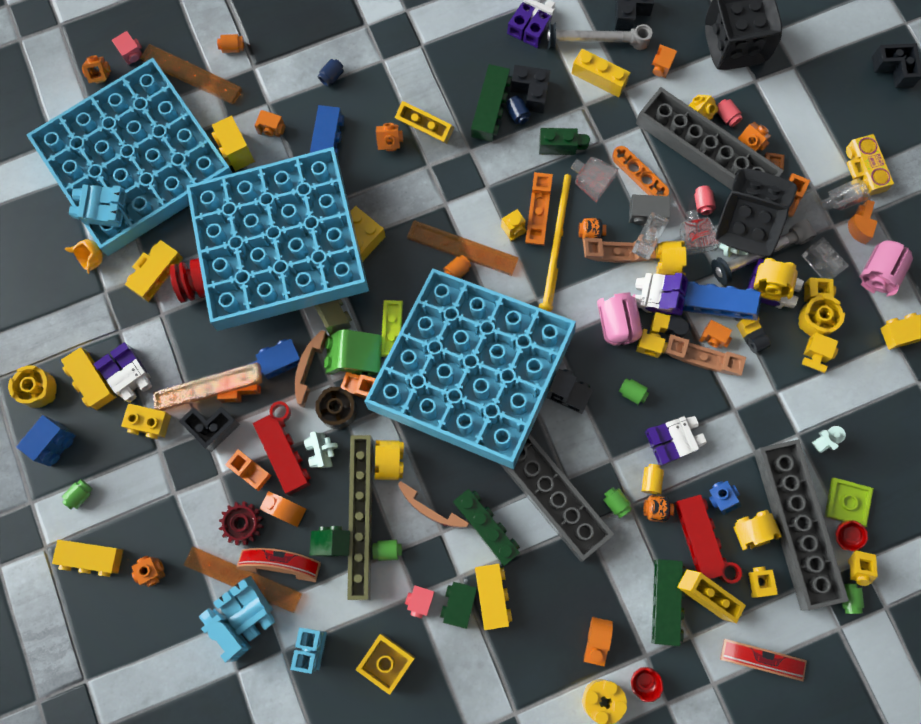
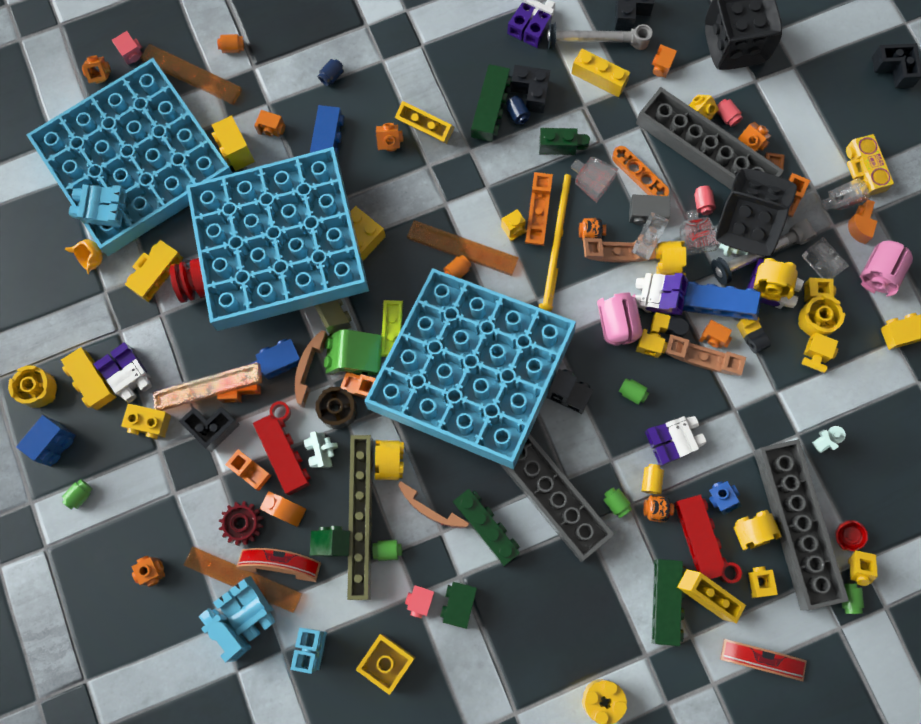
yellow brick [52,539,124,577] -> none
yellow brick [475,564,512,630] -> none
orange brick [584,617,613,666] -> none
red hair [630,667,664,702] -> none
lime tile [824,478,874,527] -> none

